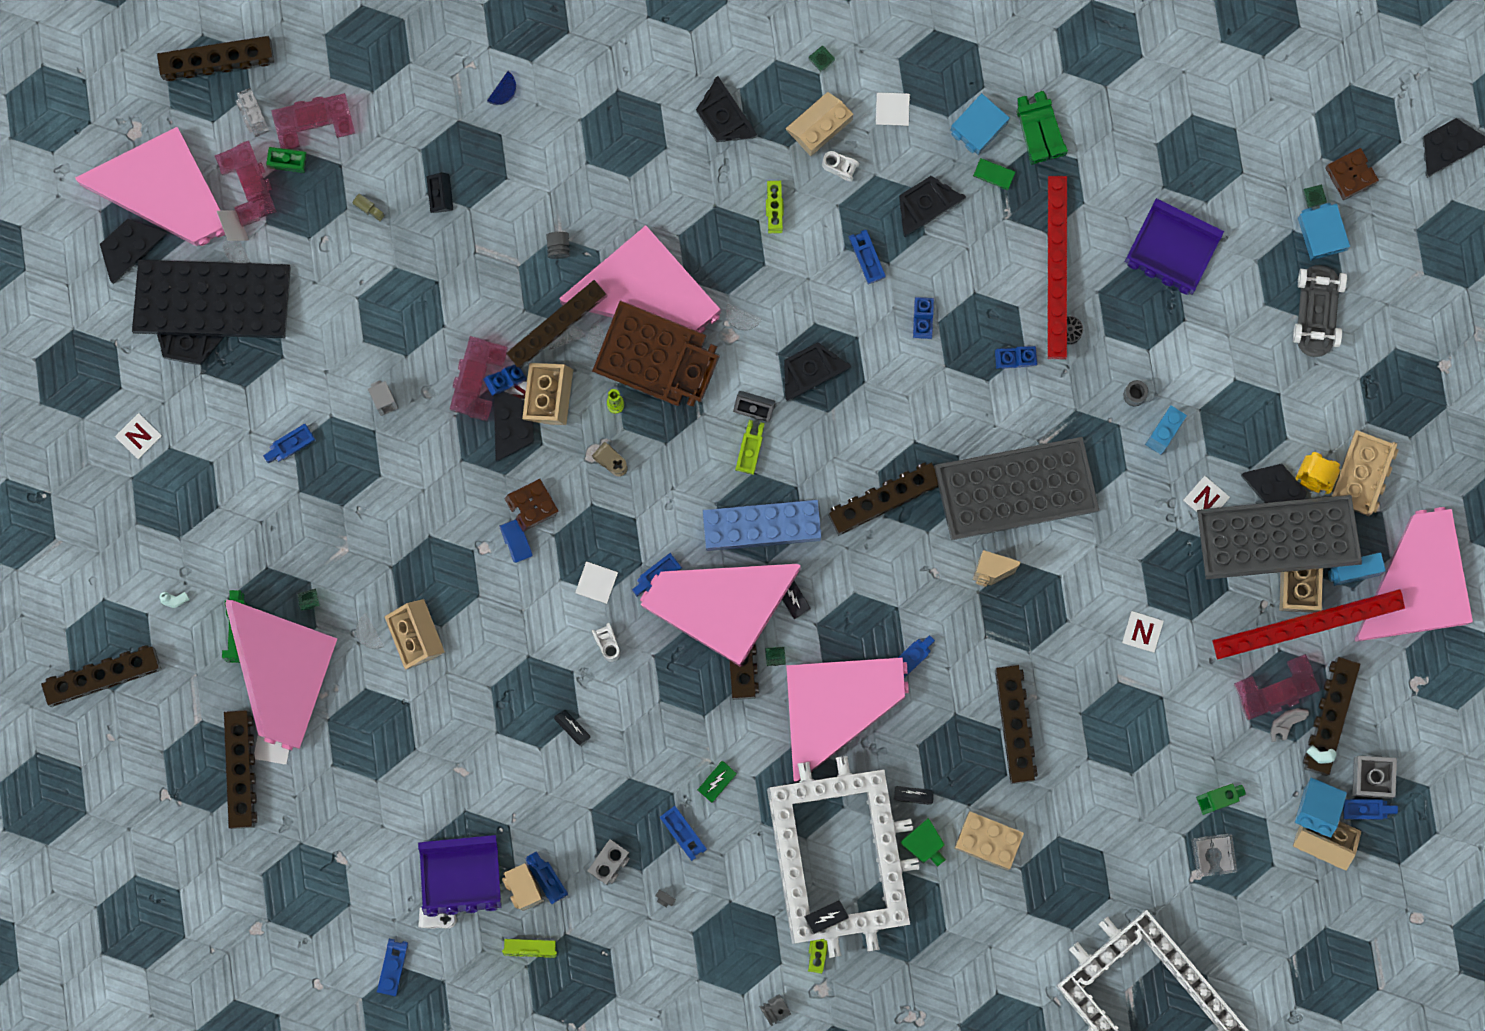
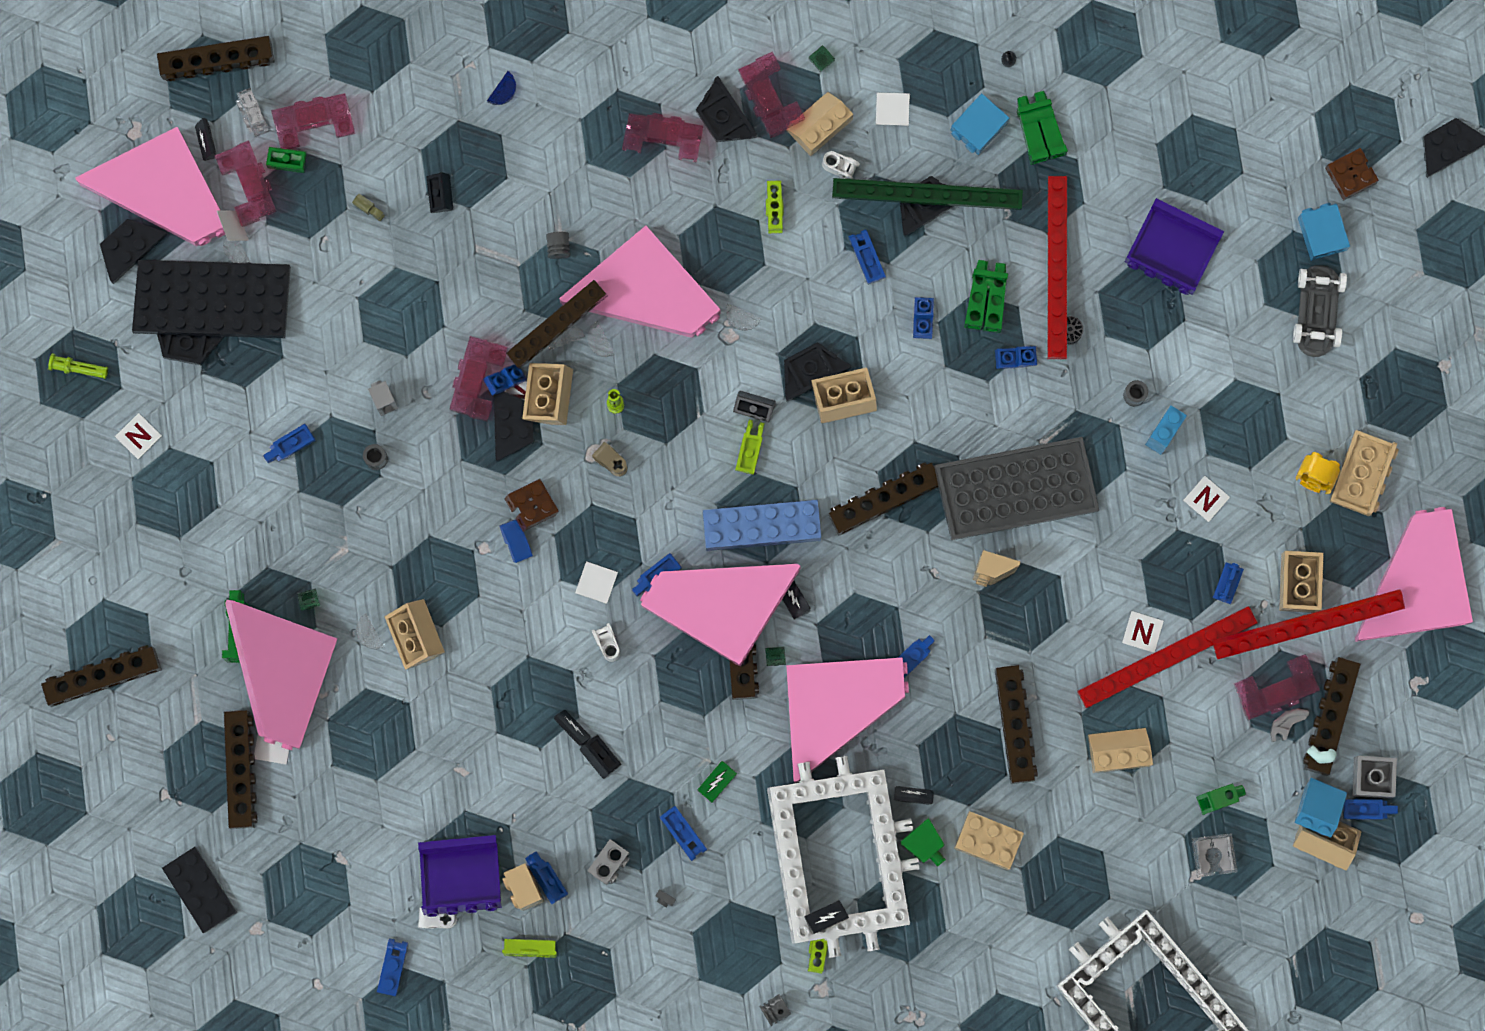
light aqua arm [159,592,190,608] -> none
reddish brown plate [592,300,720,407] -> none
green tile [973,158,1015,190] -> none
dark grey plate [1197,495,1362,579] -> none
black wing [1241,464,1307,503] -> none
clear green plate [1303,184,1327,208] -> none
dark azure brick [1328,553,1386,586] -> none
none -> lime pin [48,353,108,379]
none -> black plate [162,847,237,934]
none -> black slope [195,118,217,161]
none -> dark grey piece [363,444,388,470]
none -> black slope [580,735,622,779]
none -> clear pink bracket [622,113,703,163]
none -> clear pink bracket [738,51,805,138]
none -> tan slope [811,368,877,424]
none -> dark green plate [832,178,1023,210]
none -> green hips [964,260,1008,333]
none -> black hinge [1001,51,1017,67]
none -> red plate [1077,606,1257,709]
none -> tan slope [1088,728,1153,773]
none -> blue hinge [1213,562,1244,605]

